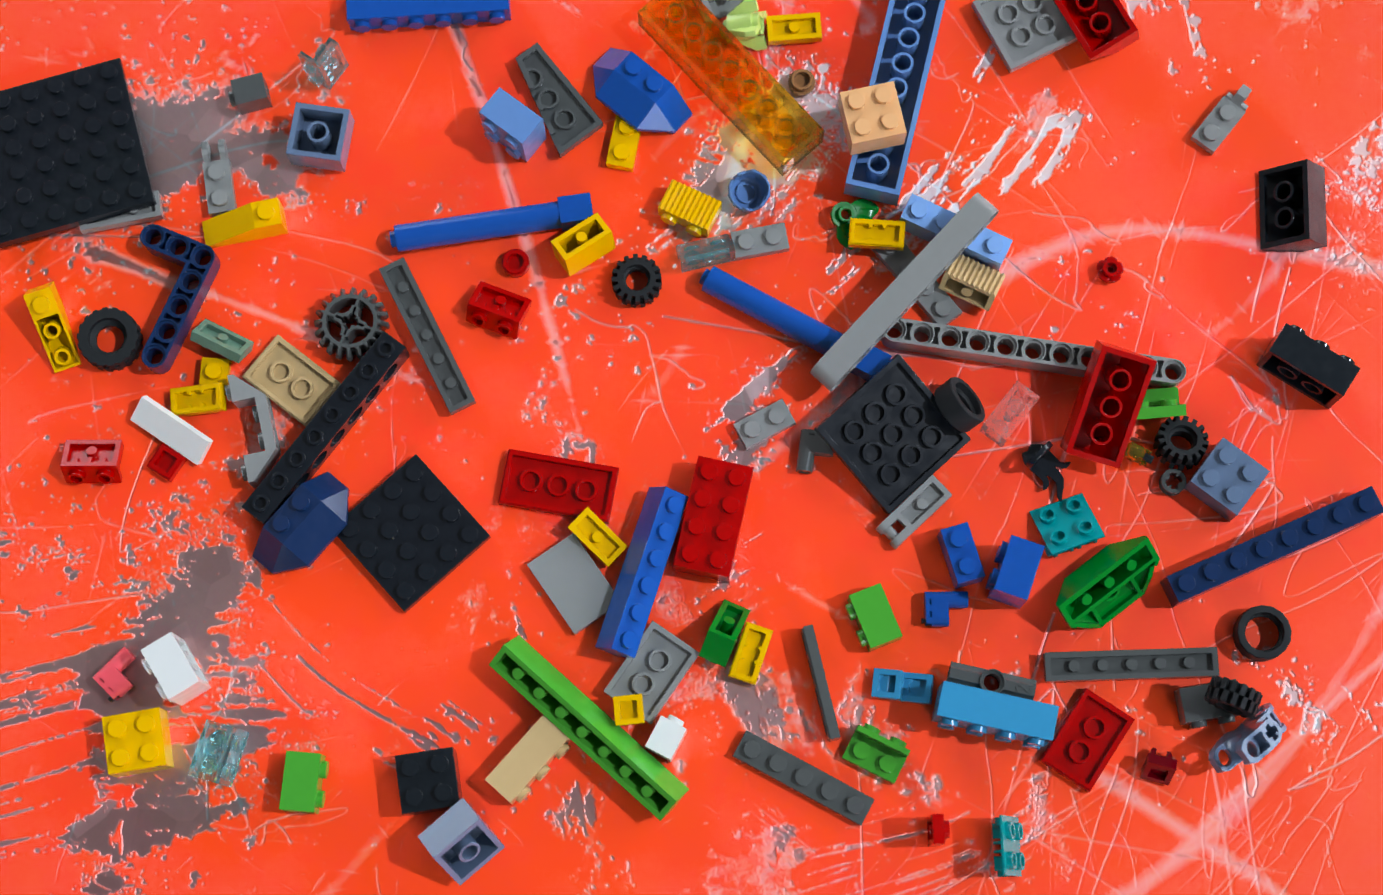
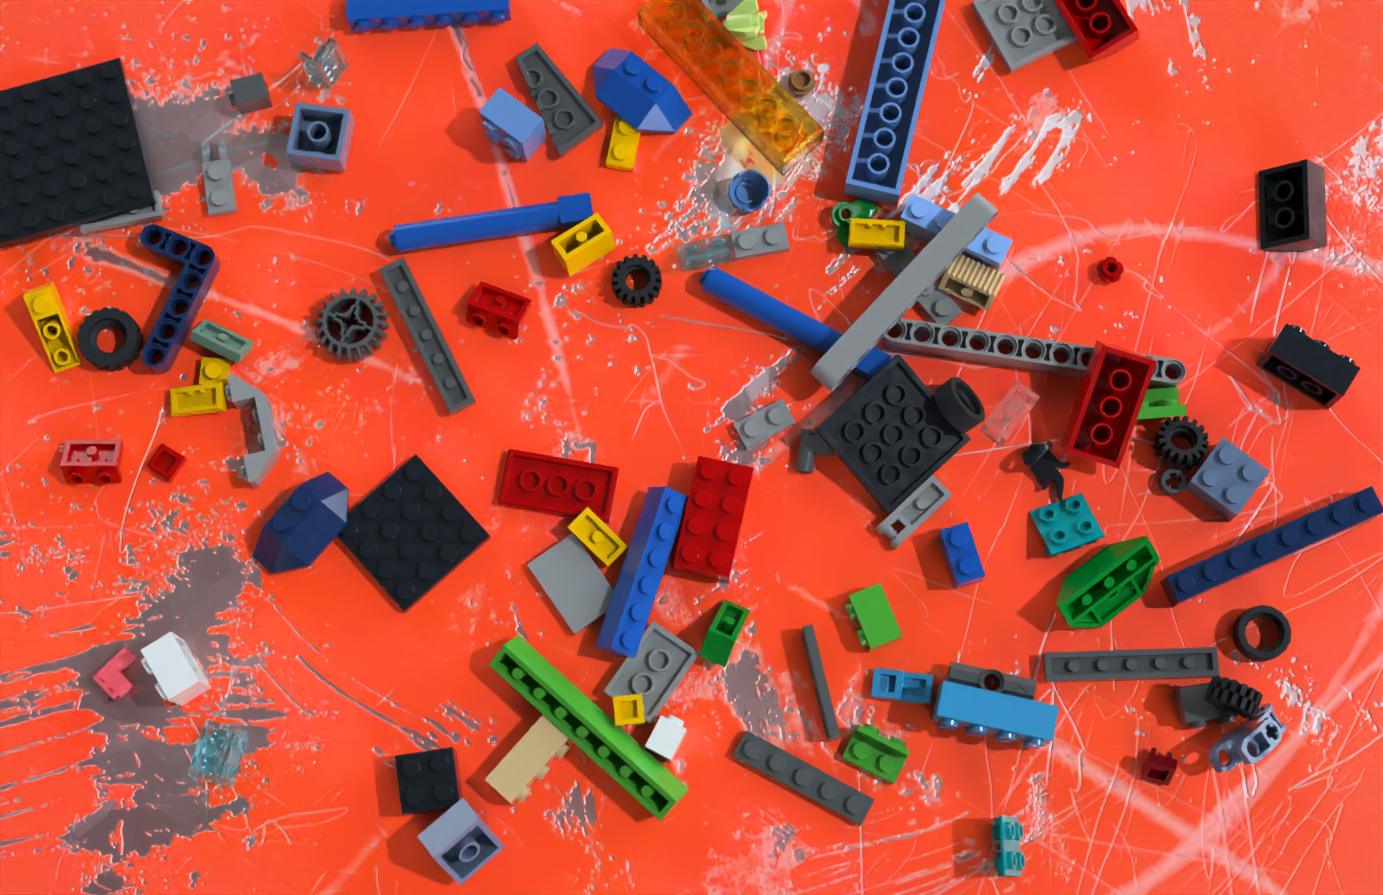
yellow brick [102,707,174,778] -> none
white tile [130,395,214,465] -> none
yellow slope [202,197,288,248] -> none
black brick [242,331,410,525] -> none
tan tile [242,334,341,427] -> none
bright green brick [279,751,329,814] -> none
red tile [502,249,530,278] -> none
yellow brick [658,179,722,237] -> none
yellow plate [728,621,773,686] -> none
yellow plate [766,12,822,45] -> none
light nougat brick [838,81,907,156] -> none
blue piece [921,591,969,627] -> none
red plate [927,814,950,847] -> none
blue brick [985,535,1045,609] -> none
red tile [1039,688,1135,793] -> none
clear yellow piece [1123,441,1154,467] -> none
light grey hinge [1190,84,1252,155] -> none

